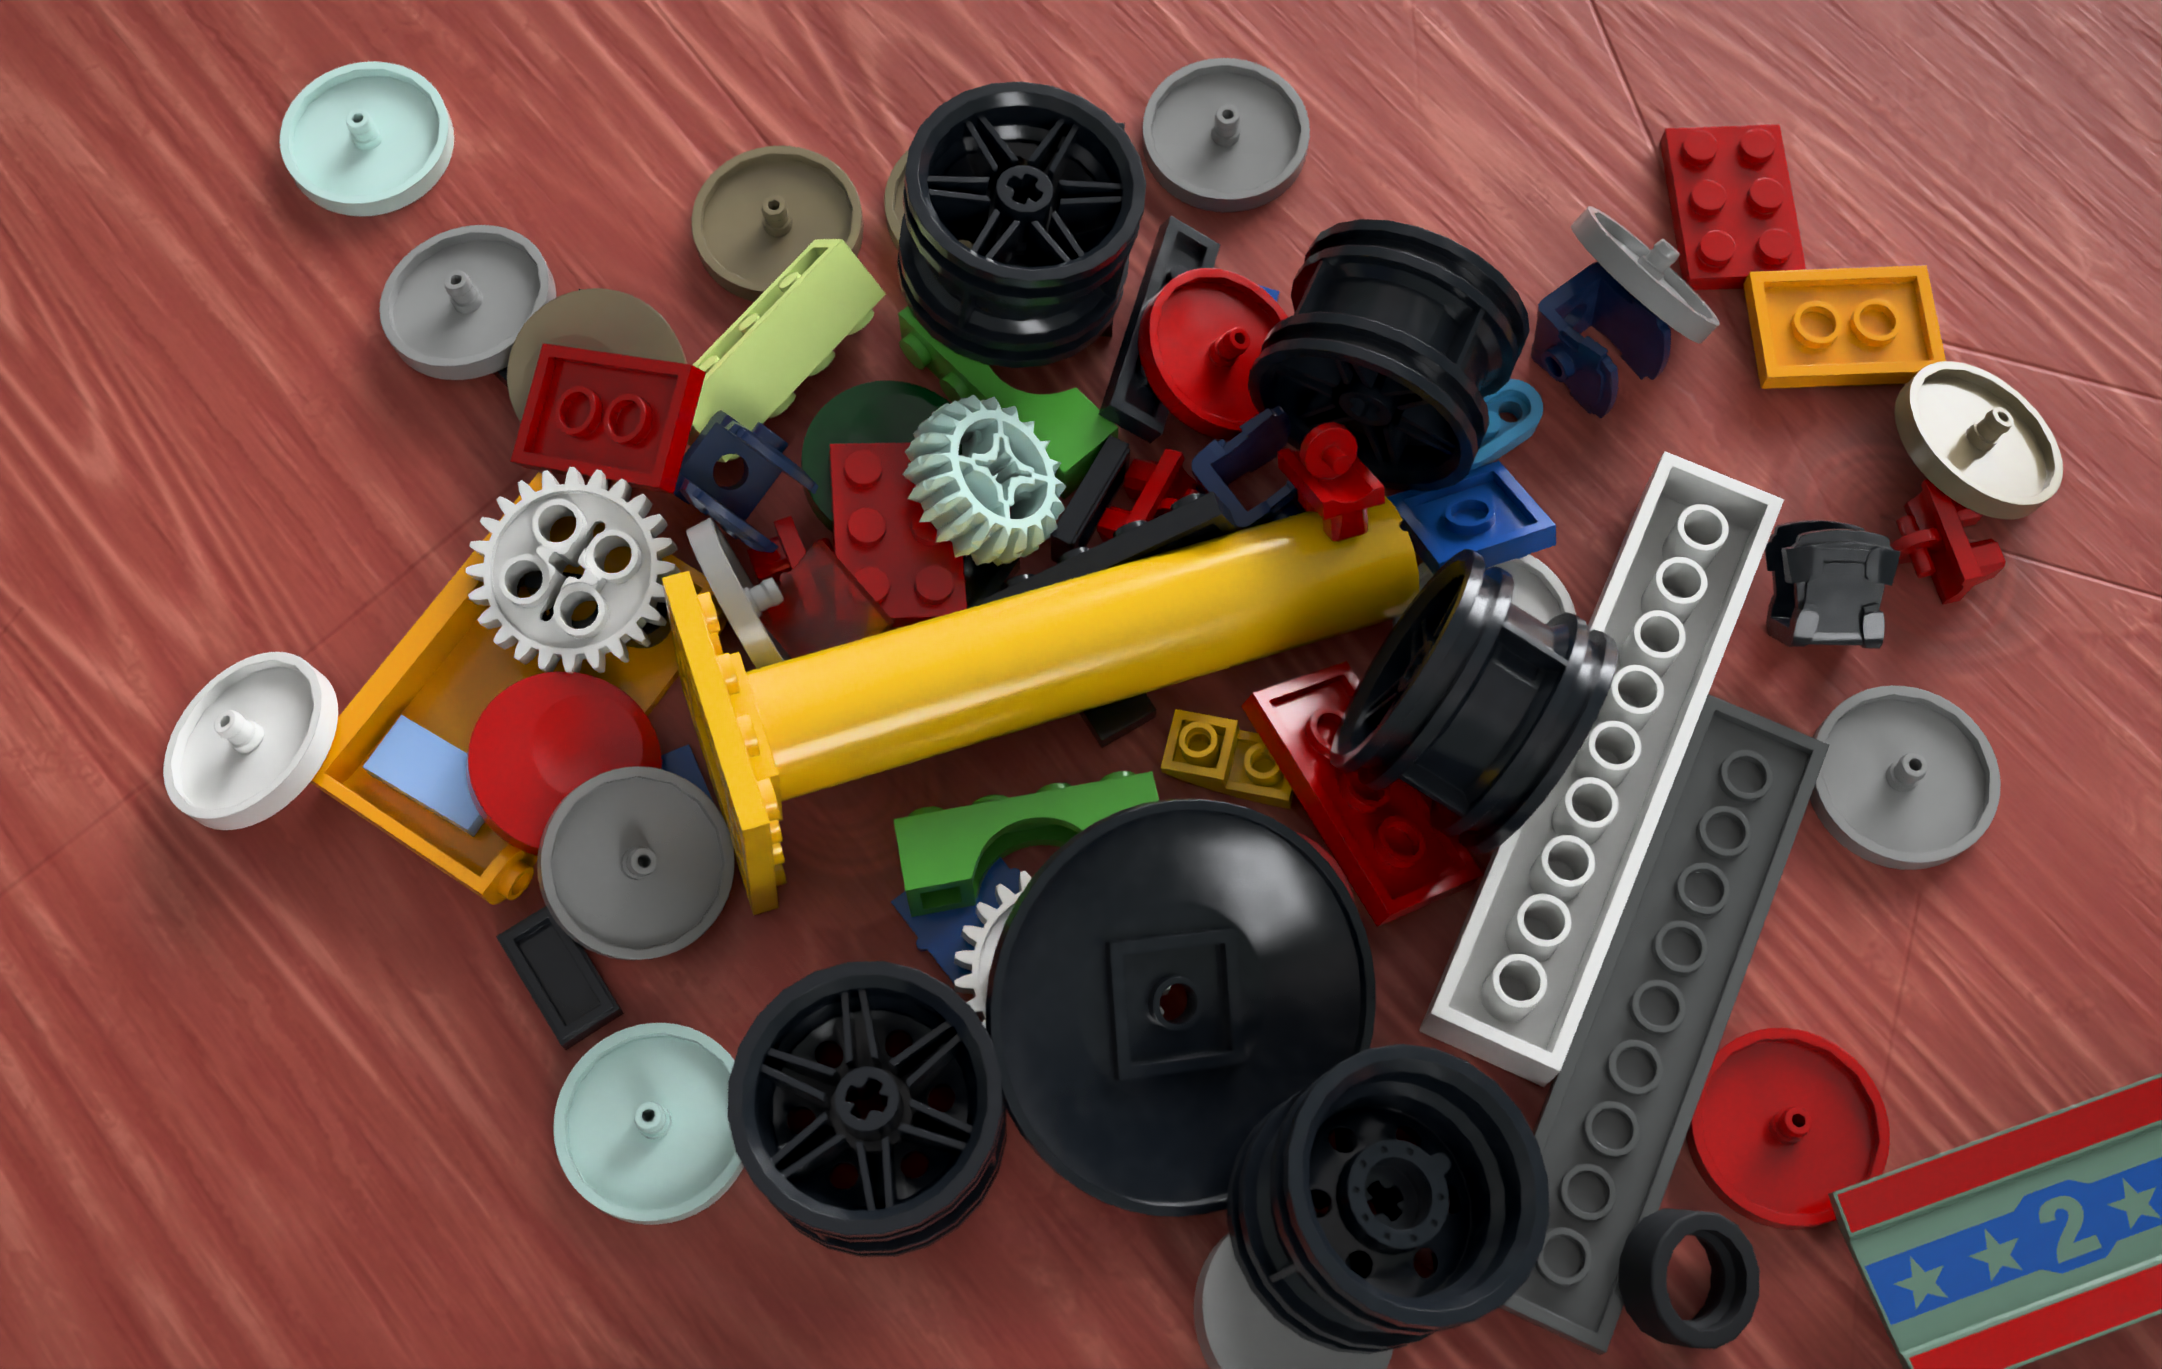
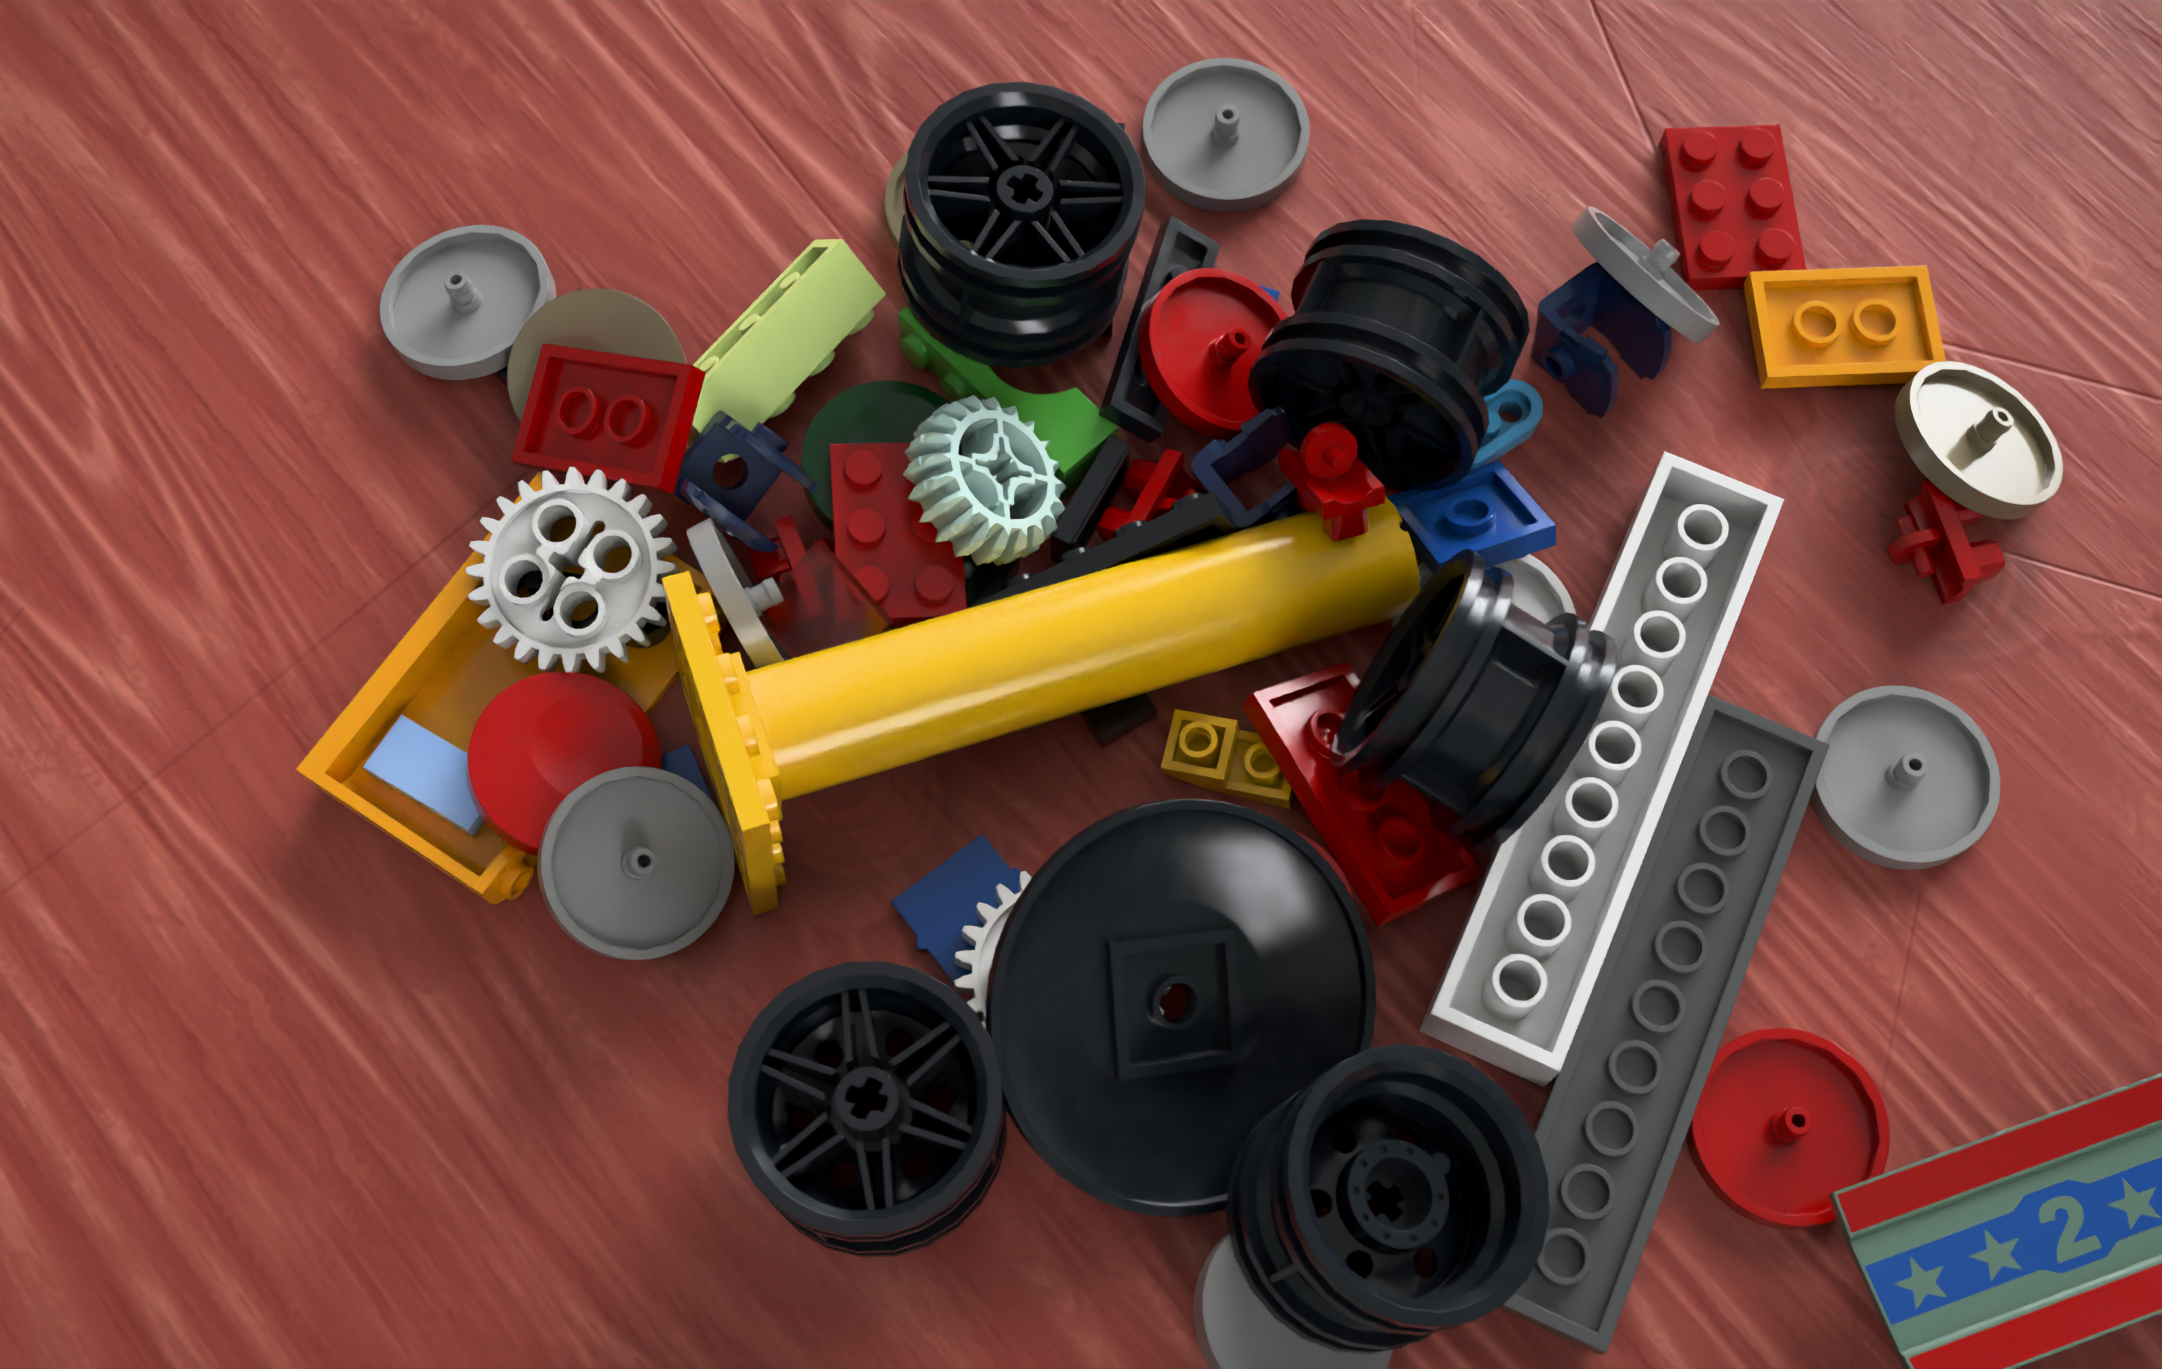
white piece [163,652,338,830] -> none
light aqua piece [280,62,454,216] -> none
black tile [496,906,624,1050] -> none
light aqua piece [553,1023,744,1225] -> none
dark tan piece [692,146,864,302] -> none
bright green arch [893,771,1159,917] -> none
black tyre [1619,1208,1760,1349] -> none
black piece [1765,520,1901,649] -> none

